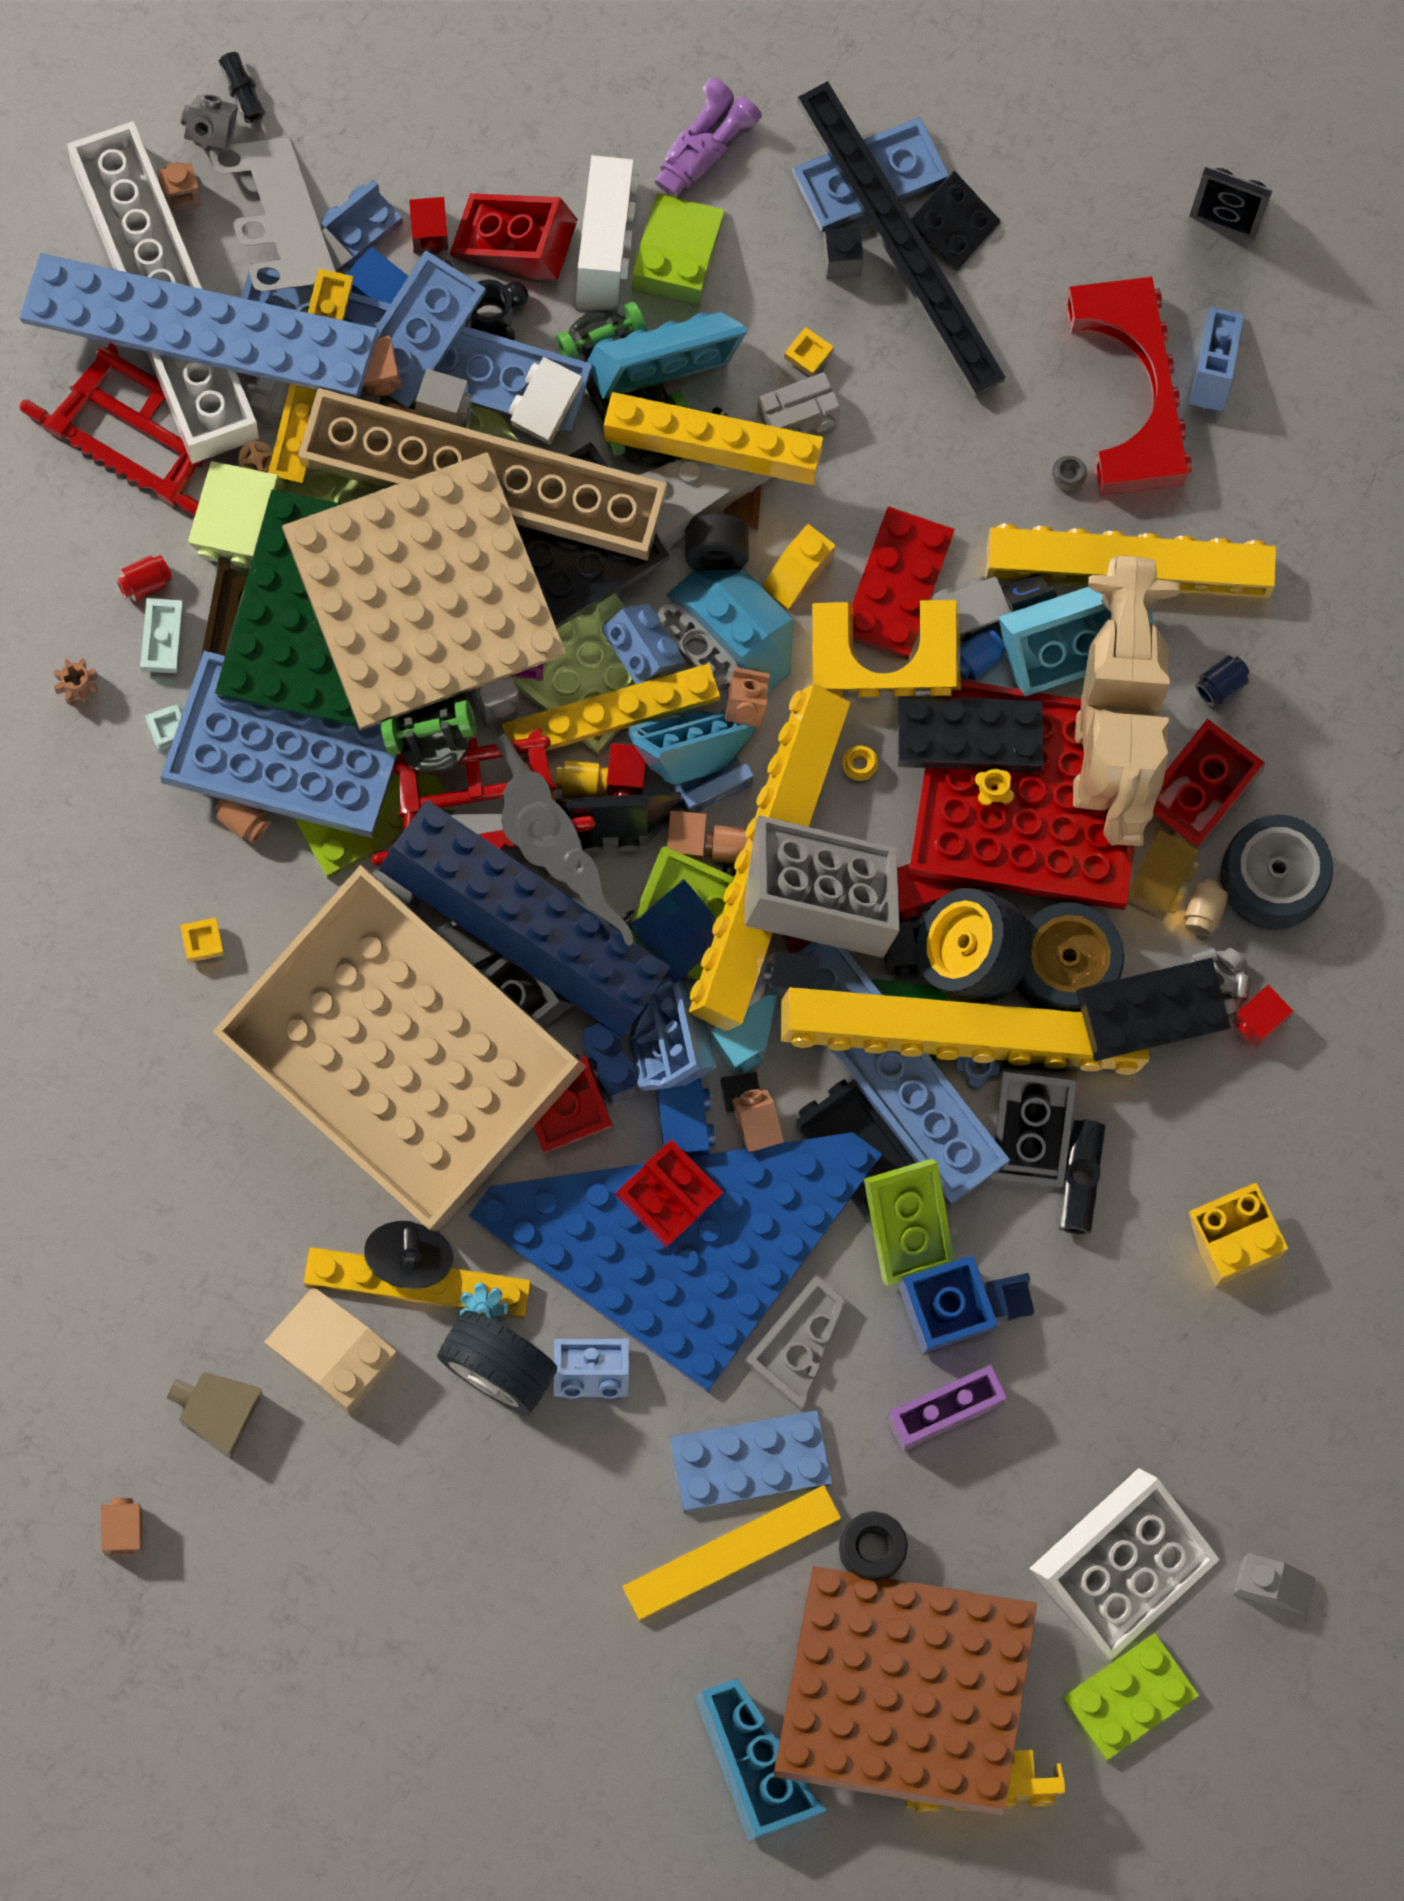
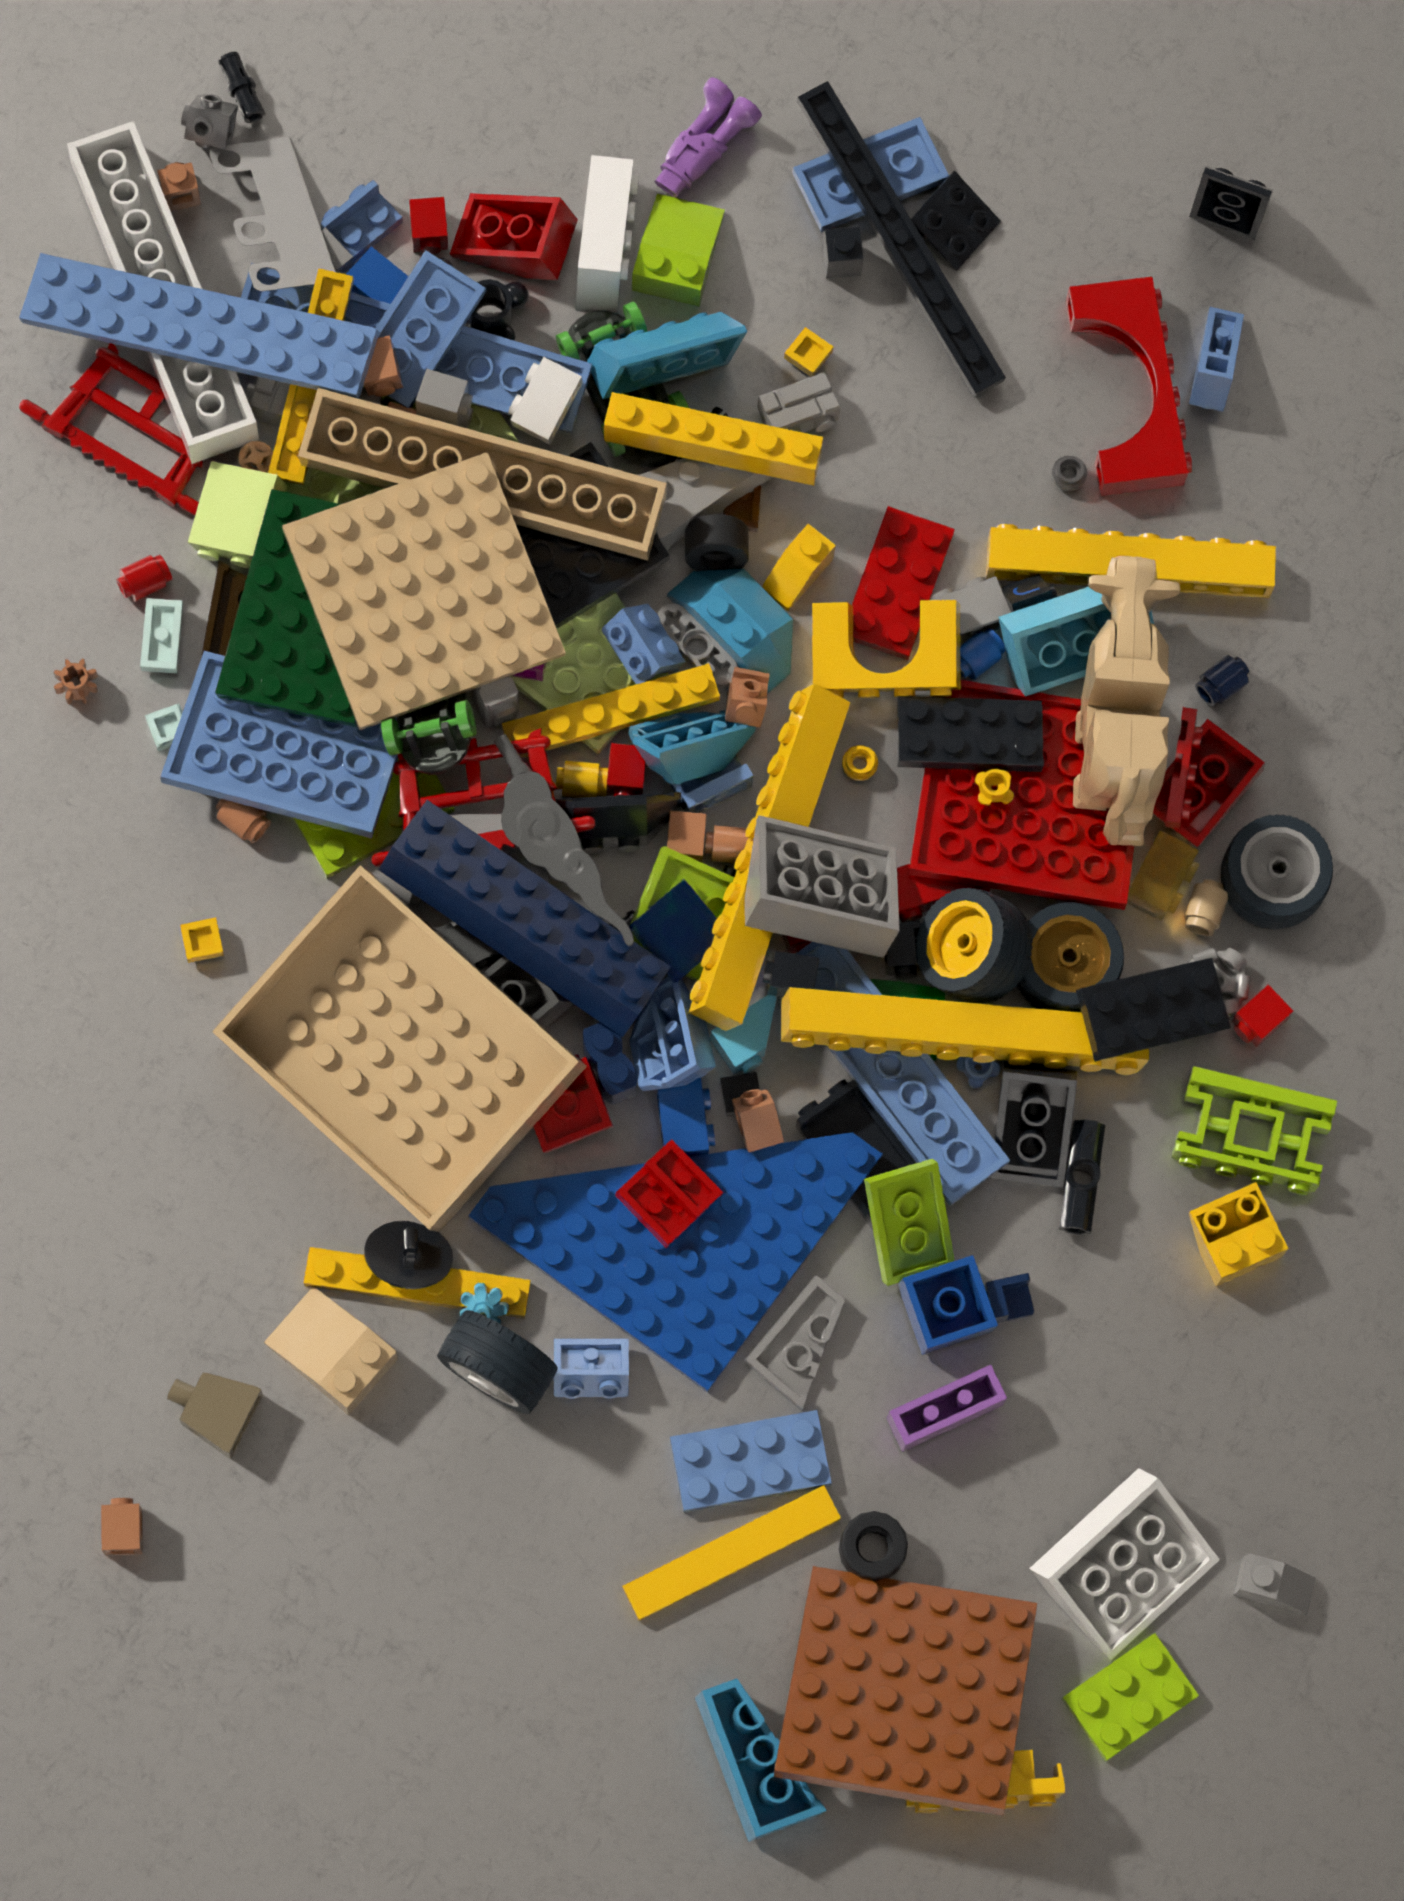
none -> red wing [1165,707,1203,829]
none -> lime fence [1171,1066,1337,1195]

